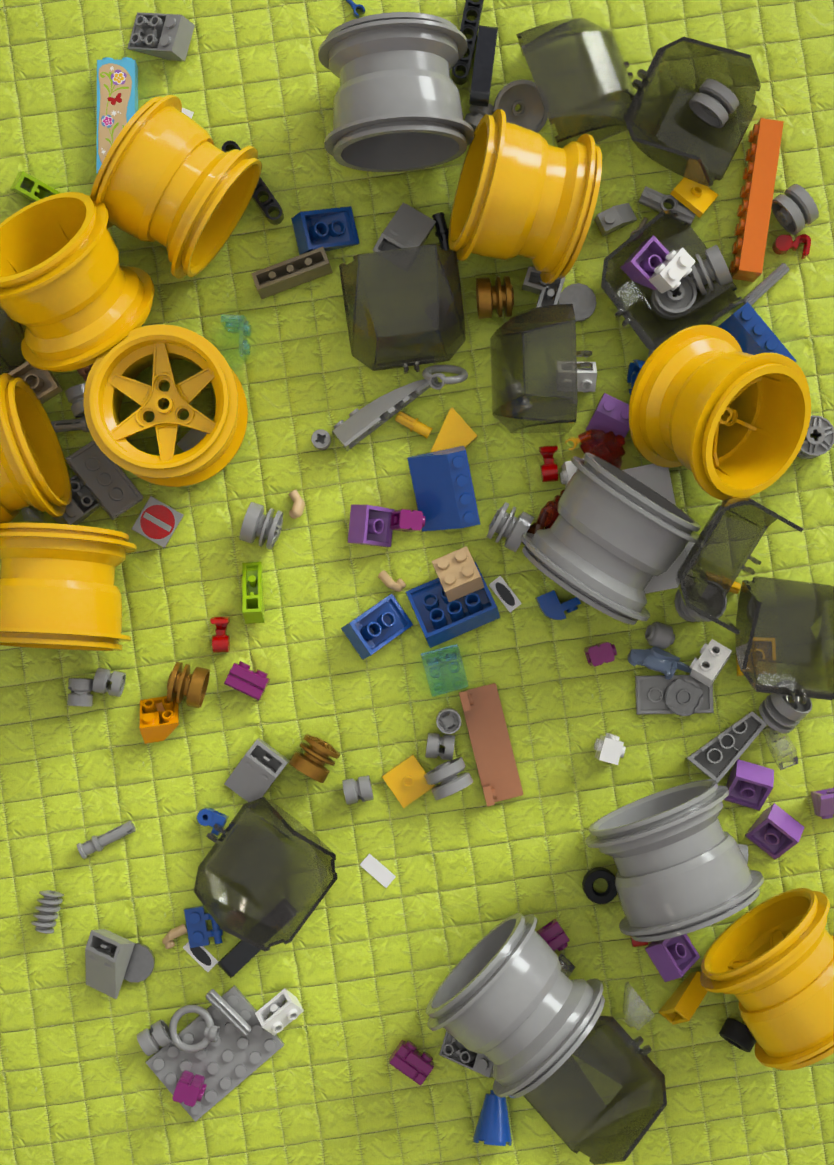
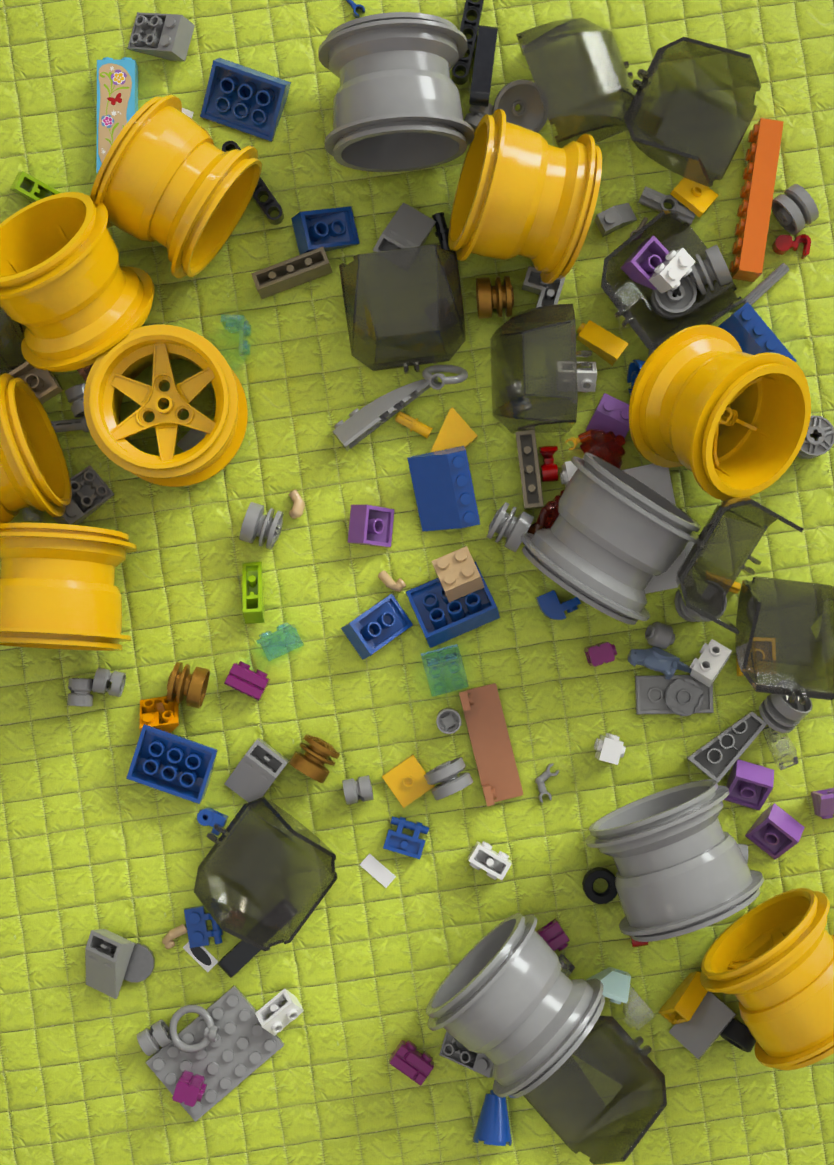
light grey piece [31,890,64,934] -> none
light grey tile [65,440,144,520] -> none
light grey pin [77,820,136,859] -> none
piece [132,496,184,548] -> none
light grey axle [205,989,252,1036] -> none
red leg [210,617,230,653] -> none
light grey wheel [311,429,331,450] -> none
magenta brick [390,509,425,532] -> none
light grey wheel [425,733,455,760] -> none
sticker [489,576,522,612] -> none
flat silver tile [558,283,596,322] -> none
medium lavender slope [645,934,700,982] -> none
light grey wheel [689,79,739,128] -> none
none -> blue slope [126,724,218,804]
none -> blue slope [200,58,291,142]
none -> clear light blue bracket [256,622,304,661]
none -> blue plate [383,816,429,859]
none -> white brick [468,841,512,880]
none -> dark tan brick [516,430,544,510]
none -> light grey arm [535,763,560,803]
none -> yellow slope [576,320,629,366]
none -> light aqua slope [586,967,631,1004]
none -> light grey tile [669,991,737,1060]

